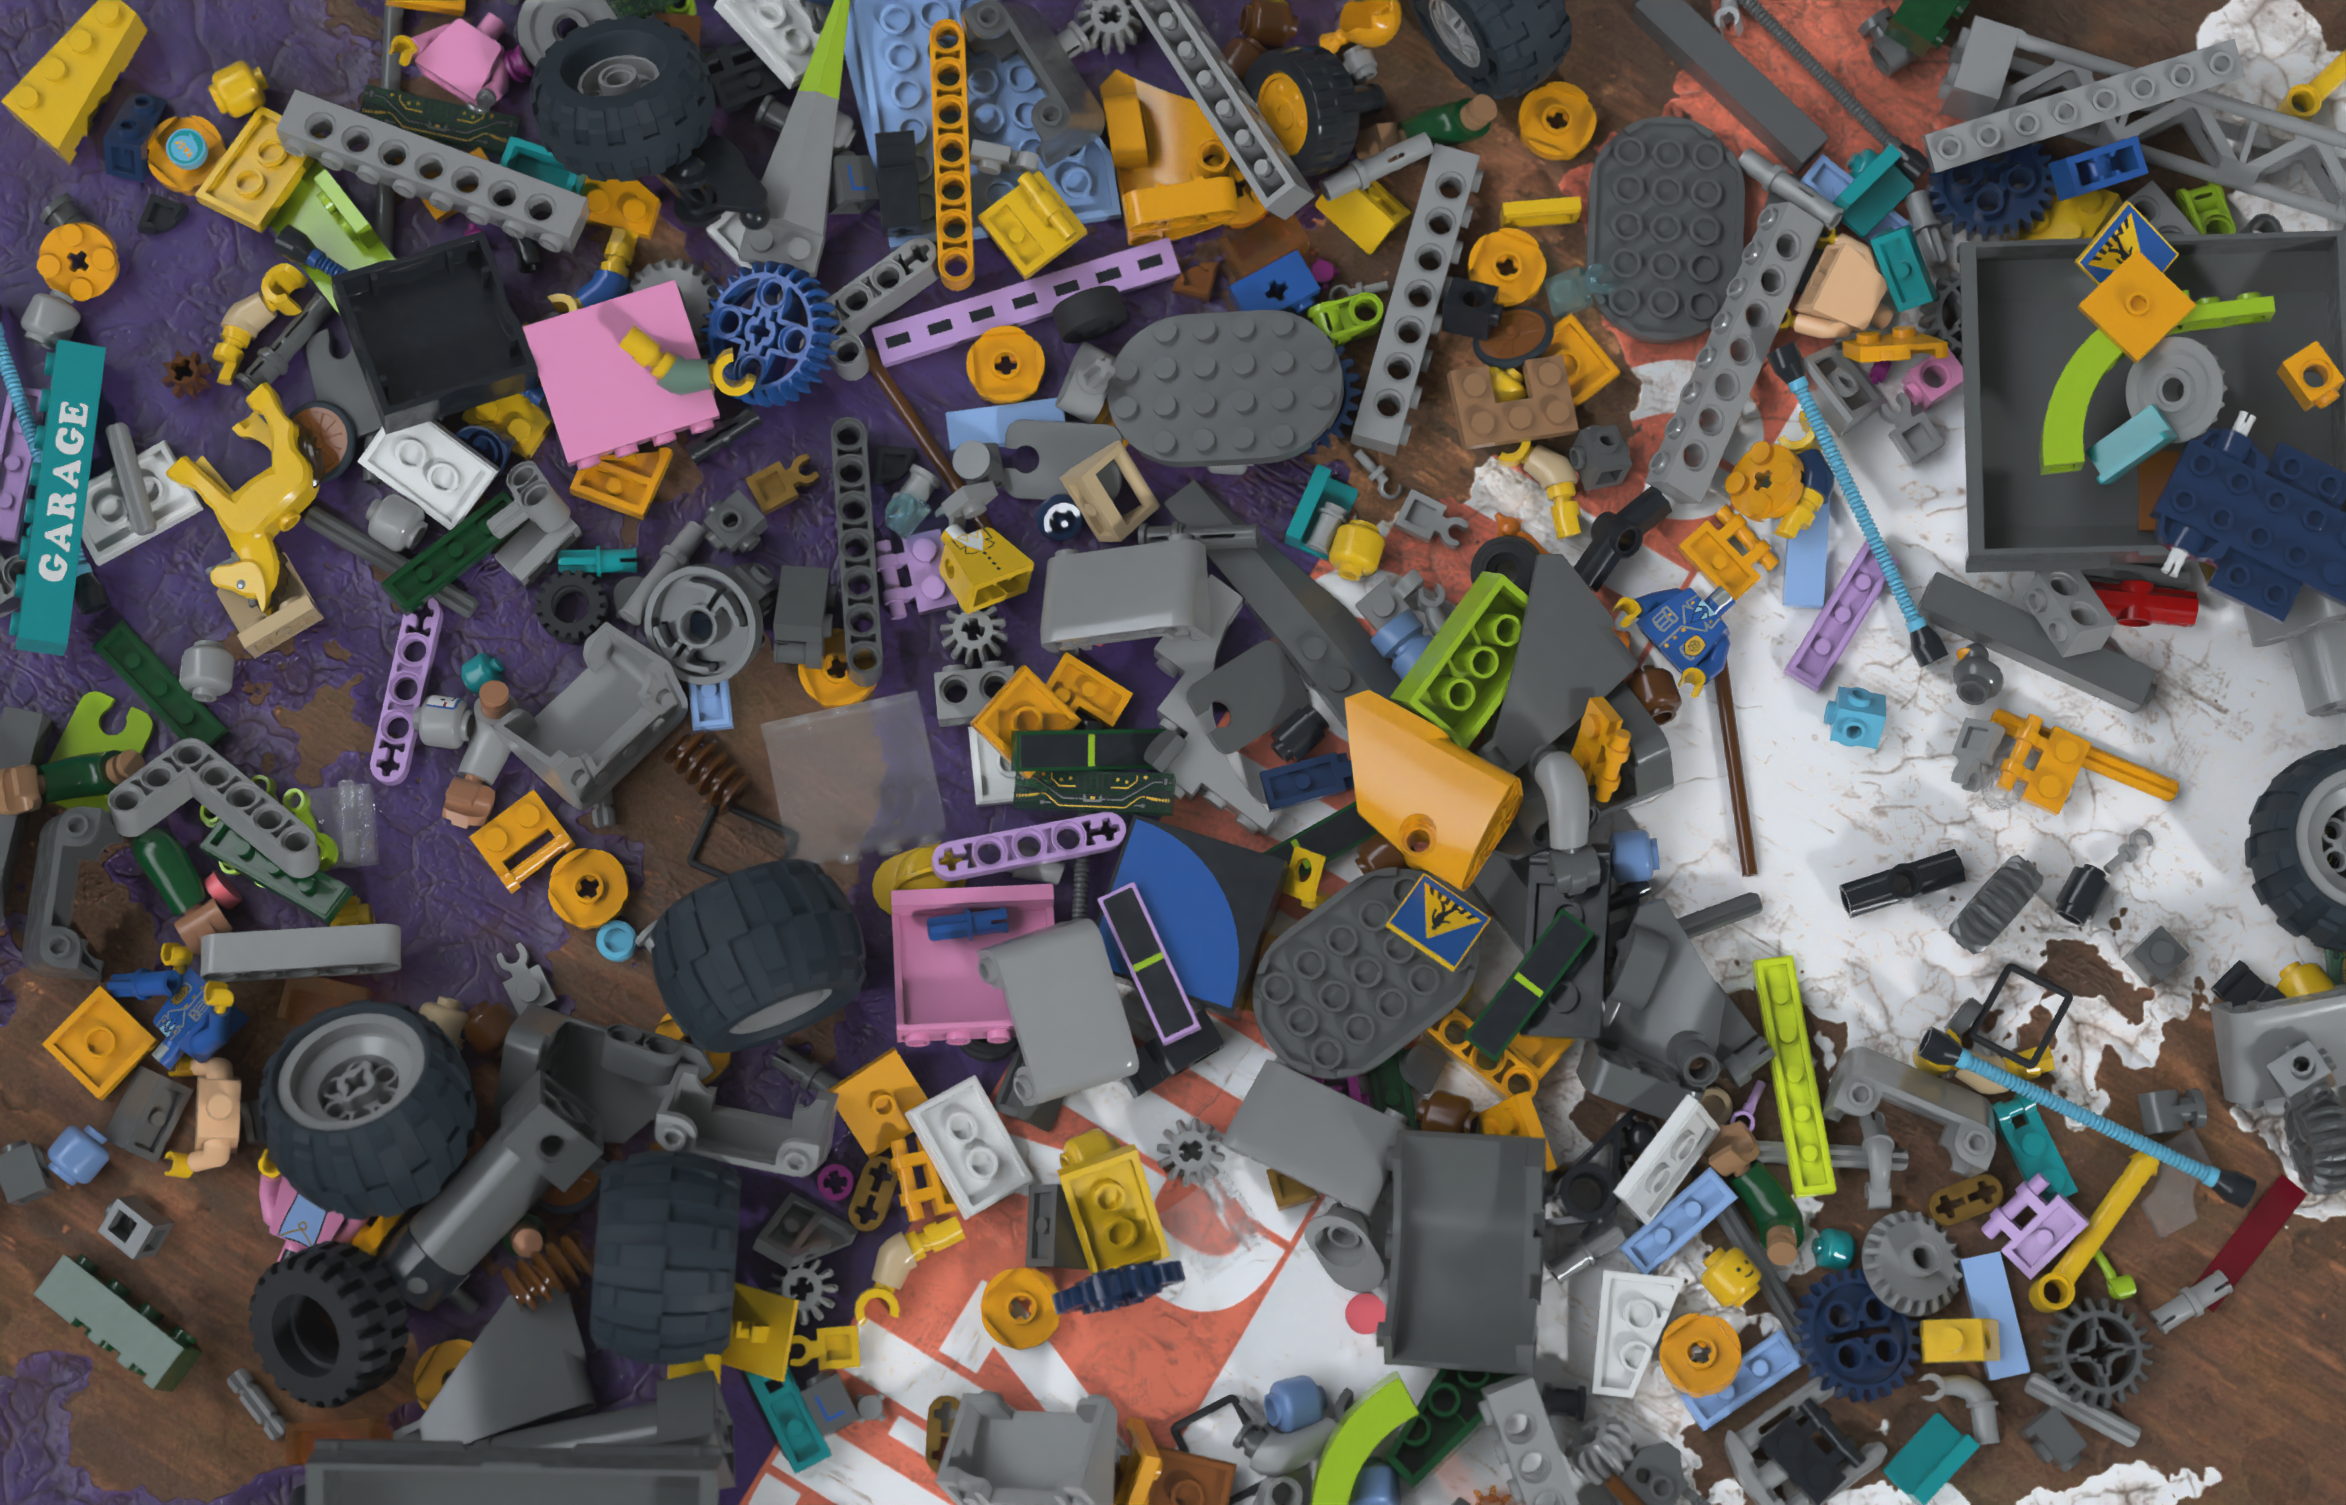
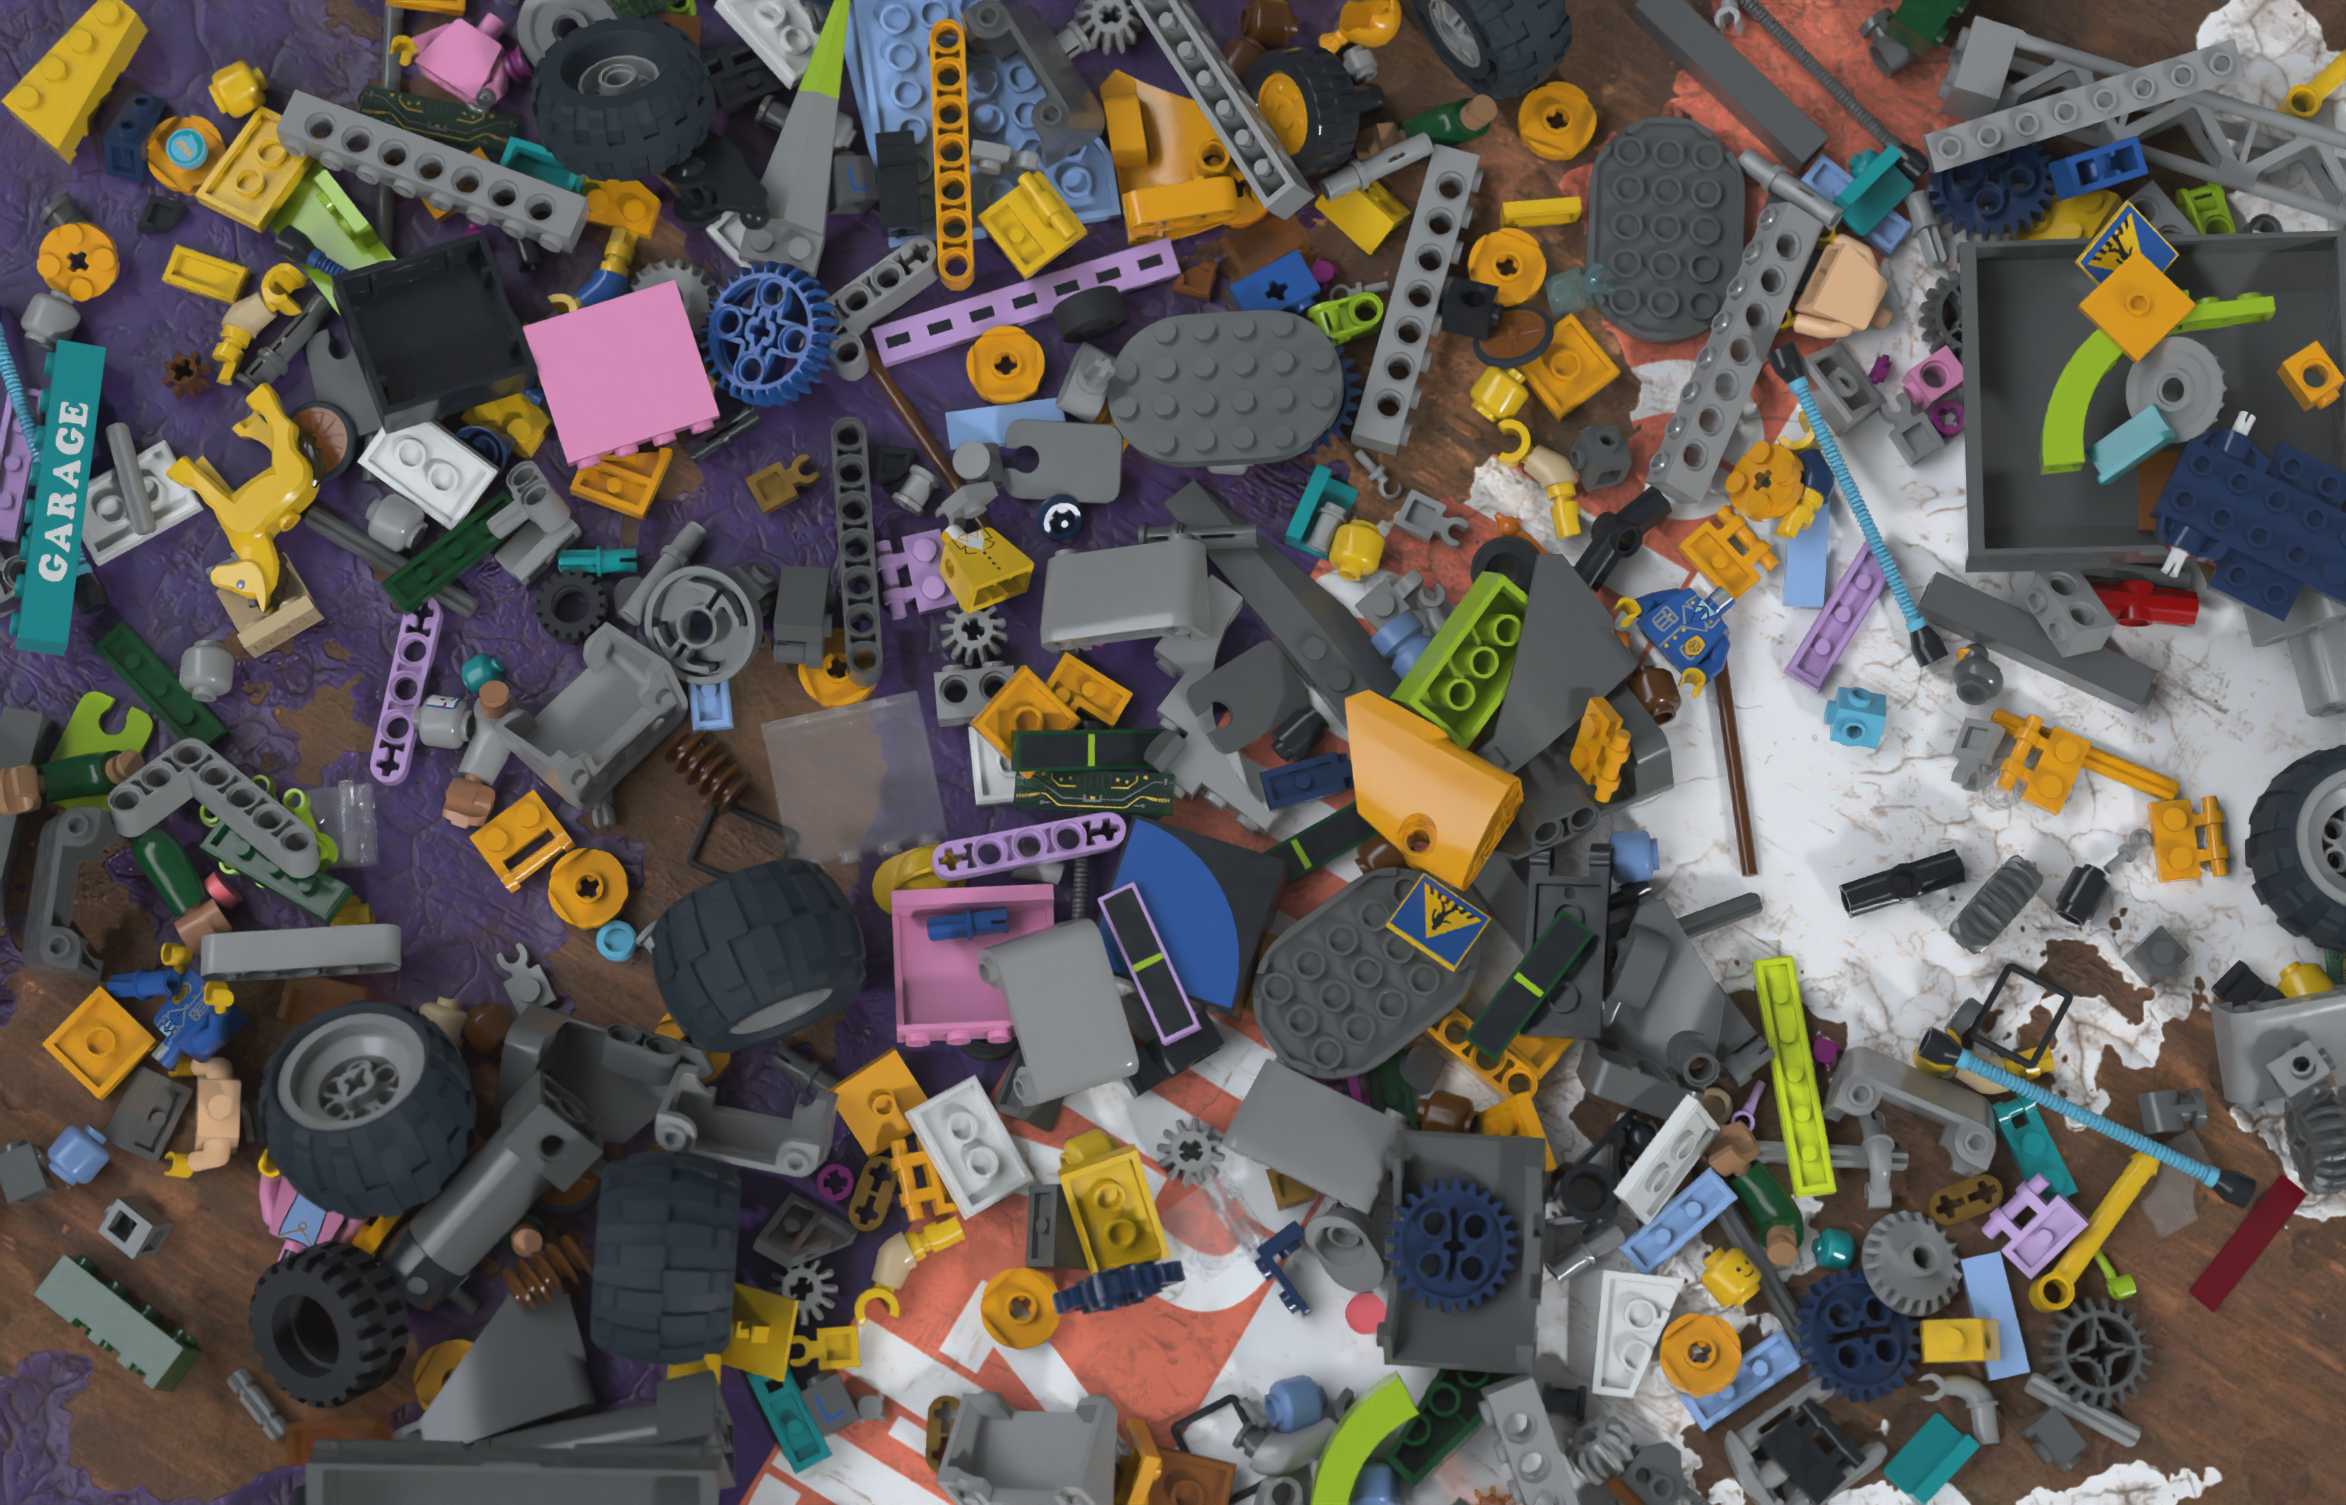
yellow piece [618,325,756,396] -> none
dark grey brick [703,490,769,558] -> none
clear light blue plate [885,493,932,539] -> none
tan tile [1060,440,1160,542] -> none
yellow bracket [1282,846,1333,910] -> none
medium nougat plate [1446,355,1579,451] -> none
light grey piece [1530,744,1600,896] -> none
light orange wing [1842,325,1948,363] -> none
teal panel [1870,224,1938,313] -> none
light grey pin [2149,1269,2233,1335] -> none
none -> yellow tile [162,244,251,306]
none -> dark blue bracket [1254,1220,1311,1317]
none -> dark blue gear [1383,1178,1518,1313]
none -> magenta piece [1810,1034,1841,1069]
none -> magenta bush [1928,400,1964,439]
none -> light orange plate [2147,796,2230,884]

